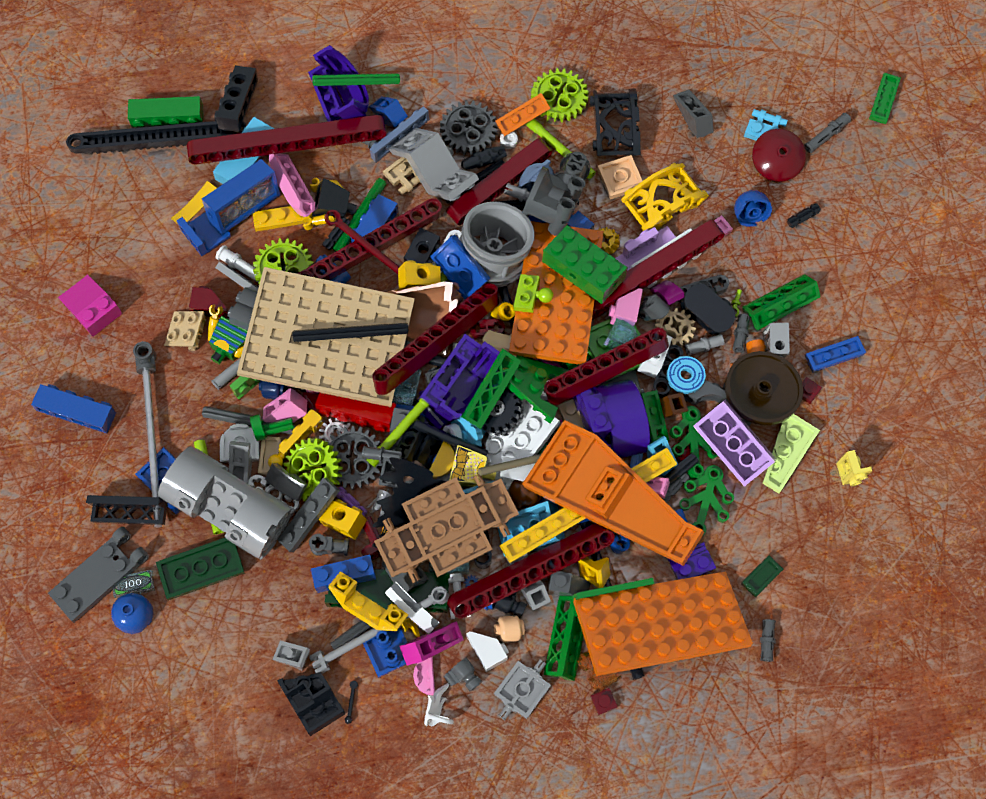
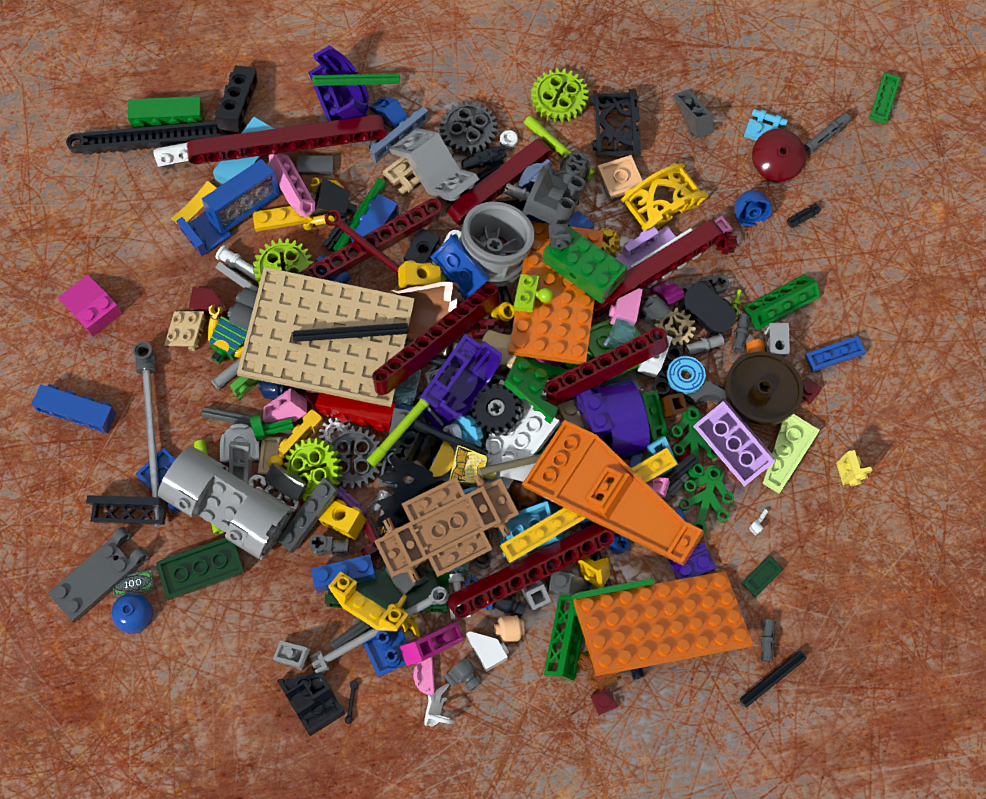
dark grey axle [362,446,402,463] -> none
white sticker [385,582,439,634] -> none
green fence [461,349,521,429] -> none
light grey plate [494,659,551,721] -> none
orange plate [495,93,551,137] -> none
none -> white bracket [153,142,188,167]
none -> dark grey tile [297,156,334,175]
none -> dark grey bracket [548,224,571,249]
none -> dark red gear [715,231,738,255]
none -> black axle [739,651,806,707]
none -> white hand [749,509,768,536]

